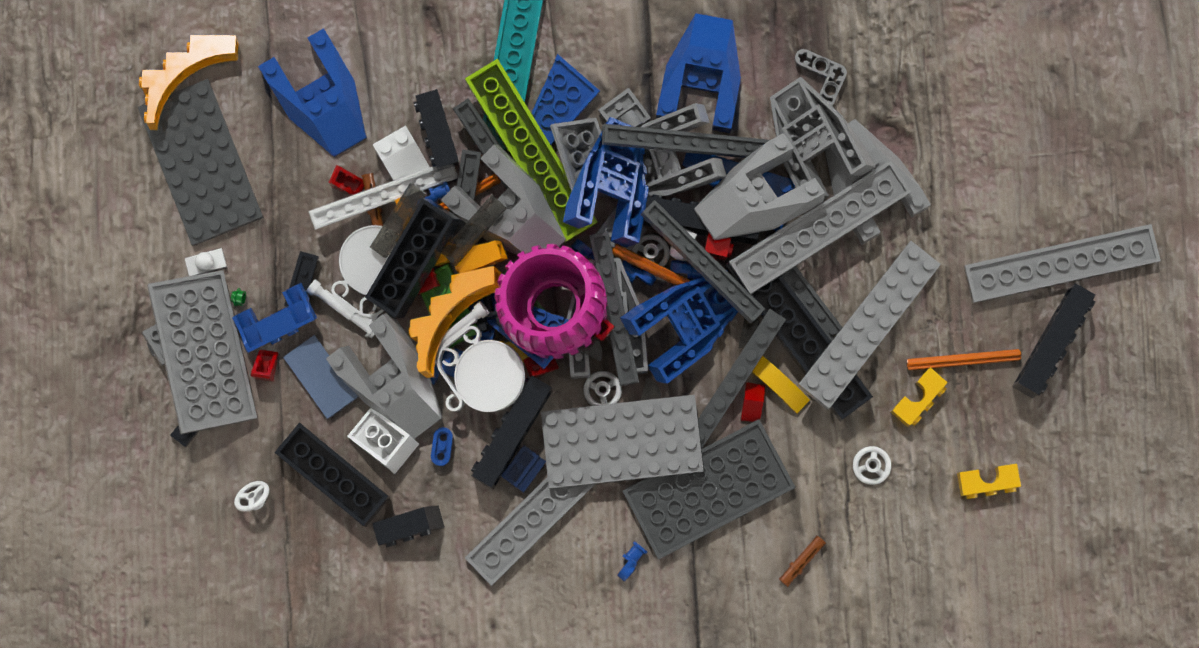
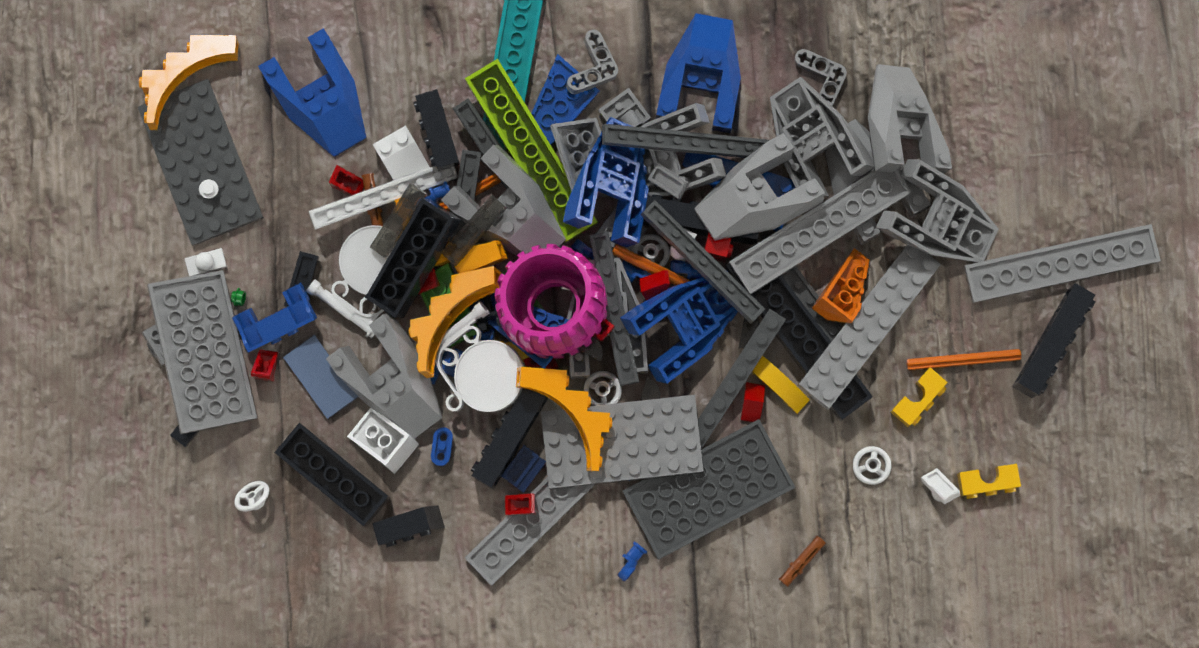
none -> white plate [199,179,218,199]
none -> red slope [505,493,536,515]
none -> light orange arch [516,367,612,471]
none -> light grey beam [566,30,618,94]
none -> red slope [640,270,670,301]
none -> light grey tile [647,163,690,199]
none -> orange wedge [812,248,869,323]
none -> light grey wedge [868,64,952,174]
none -> light grey wedge [876,159,998,262]
none -> white tile [921,468,960,504]

